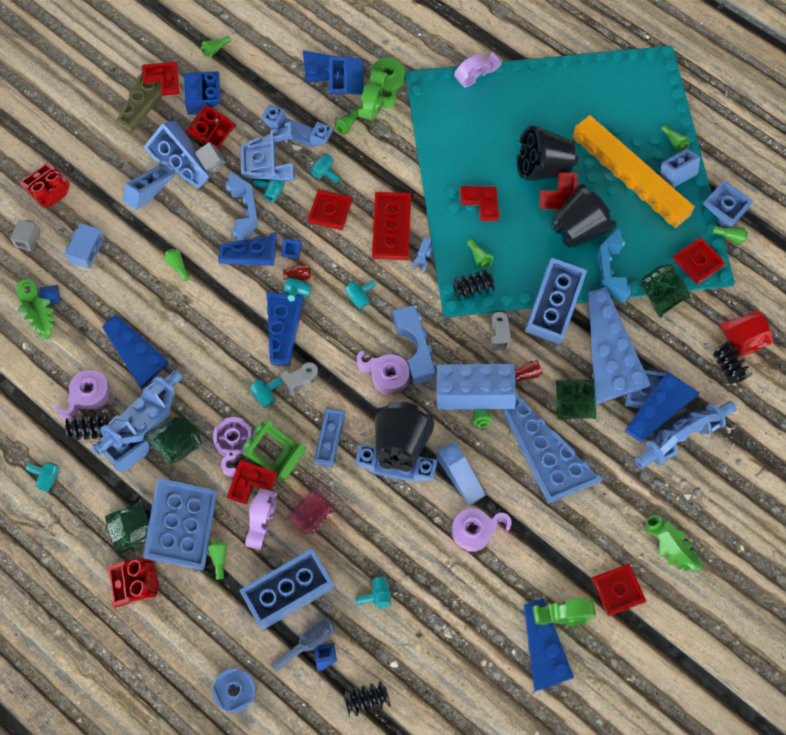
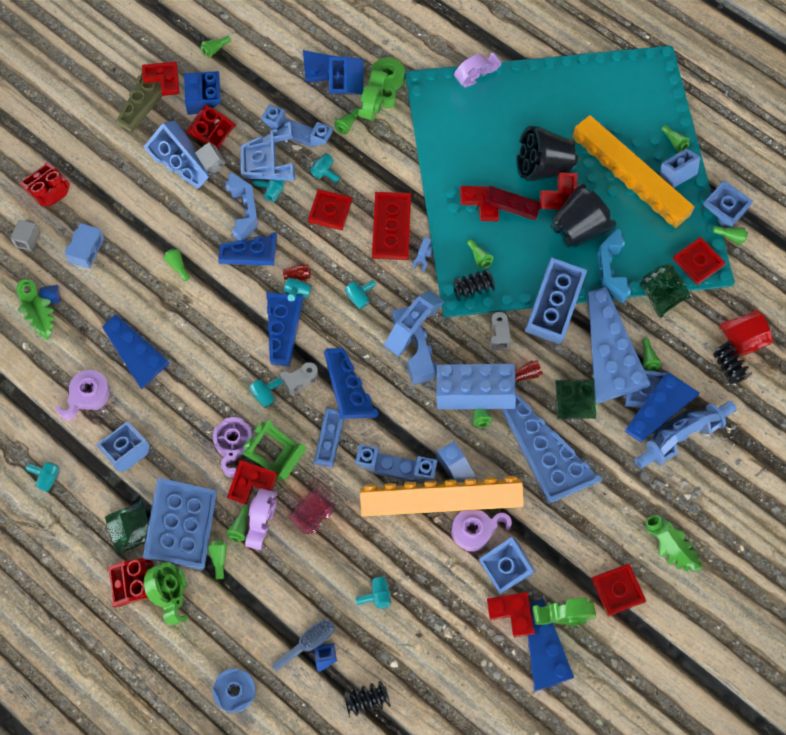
black piece [65,414,109,441] -> none
medium blue plate [92,370,182,456] -> none
medium blue slope [122,164,174,210] -> none
clear green slope [144,417,202,465] -> none
medium blue brick [240,548,334,631] -> none
blue slope [281,238,302,259] -> none
lavender piece [357,351,410,395] -> none
black cone [375,401,435,472] -> none
none -> bright green piece [144,562,188,625]
none -> bright green cone [226,505,250,543]
none -> blue wing [324,348,379,419]
none -> light orange brick [360,476,523,516]
none -> medium blue slope [384,291,444,357]
none -> medium blue slope [479,537,535,594]
none -> dark red plate [484,186,540,221]
none -> red plate [487,592,535,638]
none -> bright green cone [642,338,662,371]

